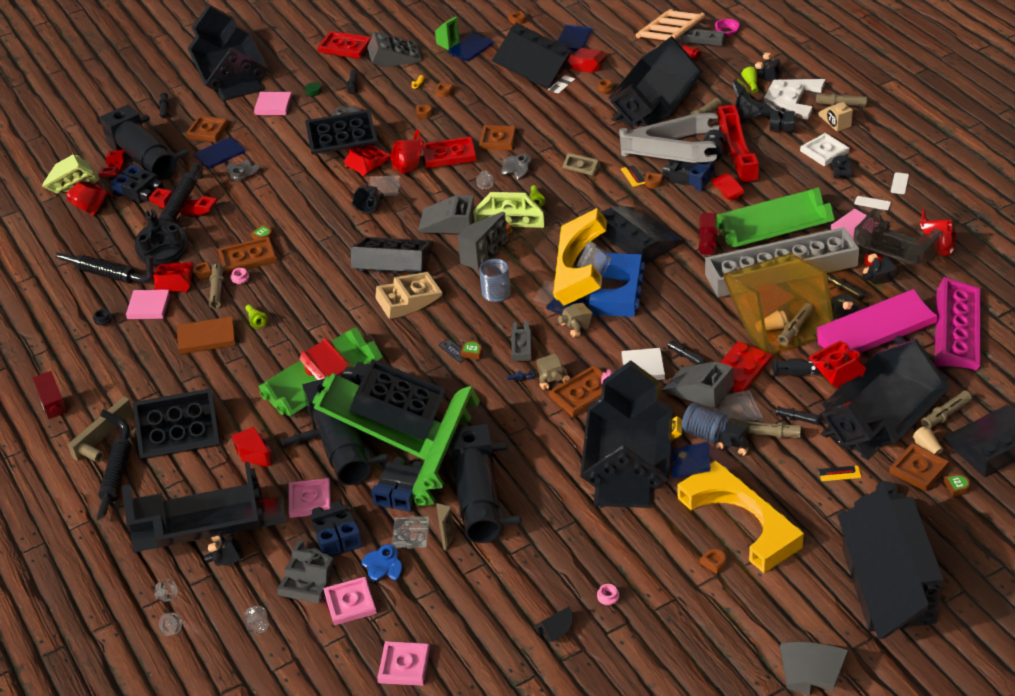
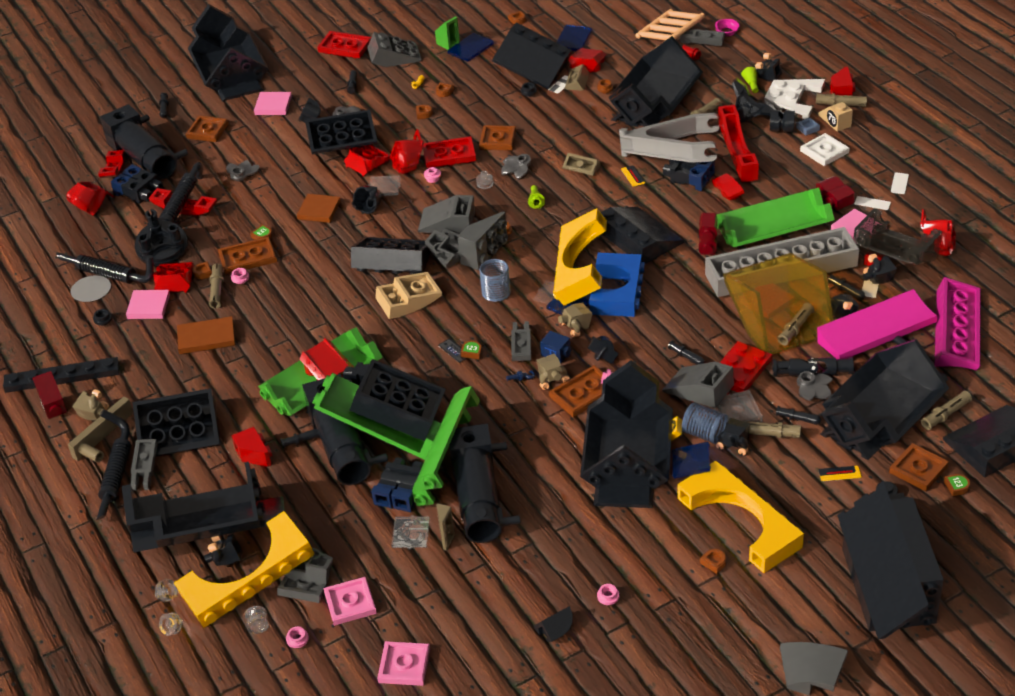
yellowish green wedge [42,155,100,194] -> none
clear blue piece [194,137,245,169] -> none
lime cone [245,304,268,329] -> none
bright pink tile [289,478,331,518] -> none
dark green tile [305,82,321,96] -> none
hips [310,501,362,557] -> none
blue plate [361,544,402,583] -> none
yellowish green wedge [473,192,544,228] -> none
clear tile [575,241,611,276] -> none
white tile [622,348,665,380] -> none
dark orange tile [645,172,664,189] -> none
black wheel [704,129,726,161] -> none
tan cone [758,310,788,332] -> none
red slope [809,340,866,389] -> none
black plate [832,155,852,178] -> none
tan cone [913,426,943,456] -> none
none -> black plate [3,357,119,393]
none -> light grey sticker [71,275,111,302]
none -> dark tan piece [72,389,109,420]
none -> dark grey hinge [131,439,158,490]
none -> yellow arch [174,511,315,628]
none -> bright pink plate [286,626,309,648]
none -> dark orange tile [297,194,341,223]
none -> black piece [298,98,321,123]
none -> bright pink plate [424,167,441,183]
none -> dark grey slope [425,229,460,268]
none -> black plate [521,82,537,97]
none -> dark blue brick [540,331,572,363]
none -> dark tan slope [565,64,589,91]
none -> black piece [587,336,619,364]
none -> sand blue tile [796,118,820,136]
none -> flat silver plate [797,371,832,401]
none -> dark red brick [816,176,855,211]
none -> red slope [830,67,855,96]
none -> sticker [862,280,879,298]

